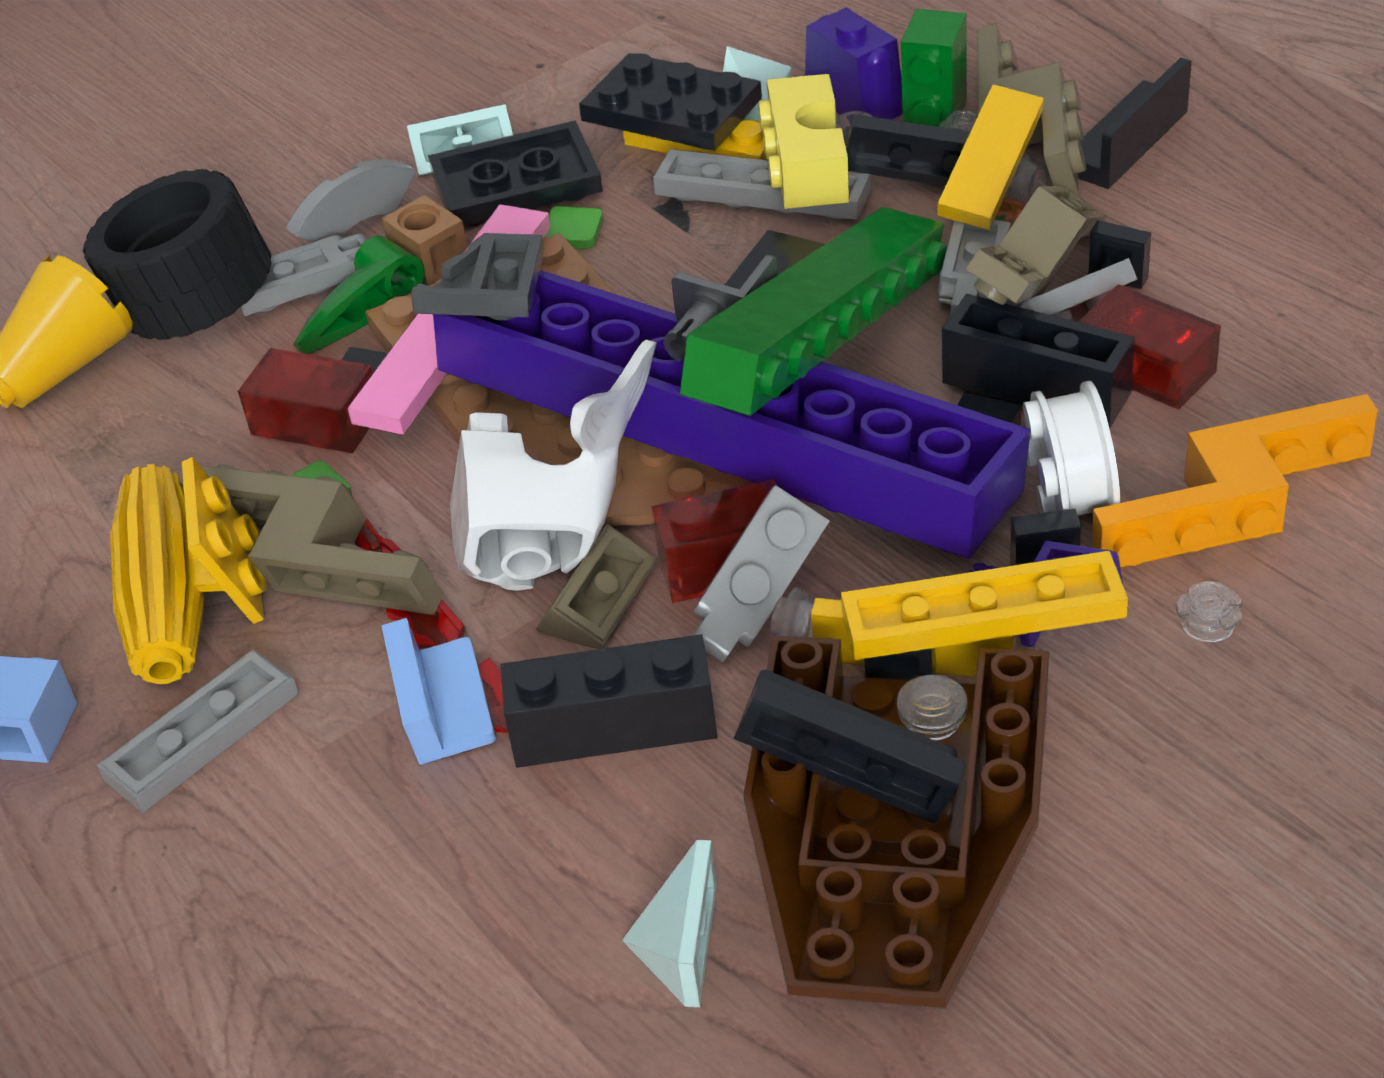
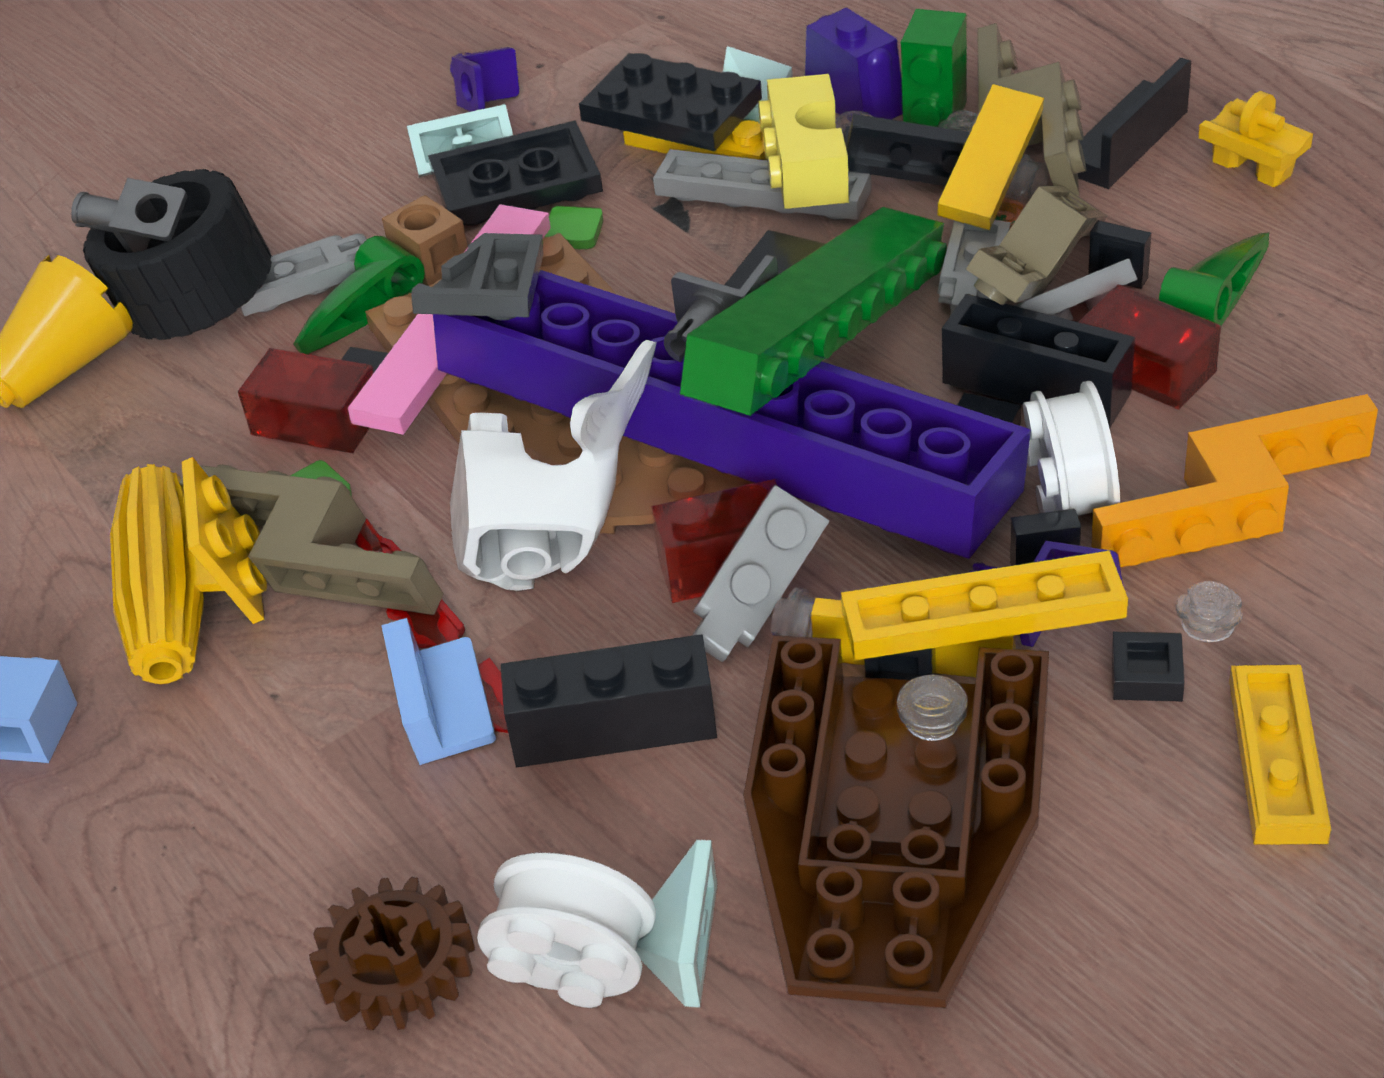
light grey tile [97,649,299,813] -> none
light grey tile [286,159,416,242] -> none
dark tan slope [536,524,659,649] -> none
black panel [734,670,966,824] -> none
none -> flat silver bracket [71,178,188,253]
none -> reddish brown gear [309,877,475,1031]
none -> dark purple bracket [450,47,519,112]
none -> white wheel [477,853,656,1008]
none -> black tile [1112,631,1185,702]
none -> green piece [1158,232,1269,329]
none -> yellow hips [1198,91,1313,187]
none -> yellow tile [1229,665,1331,845]

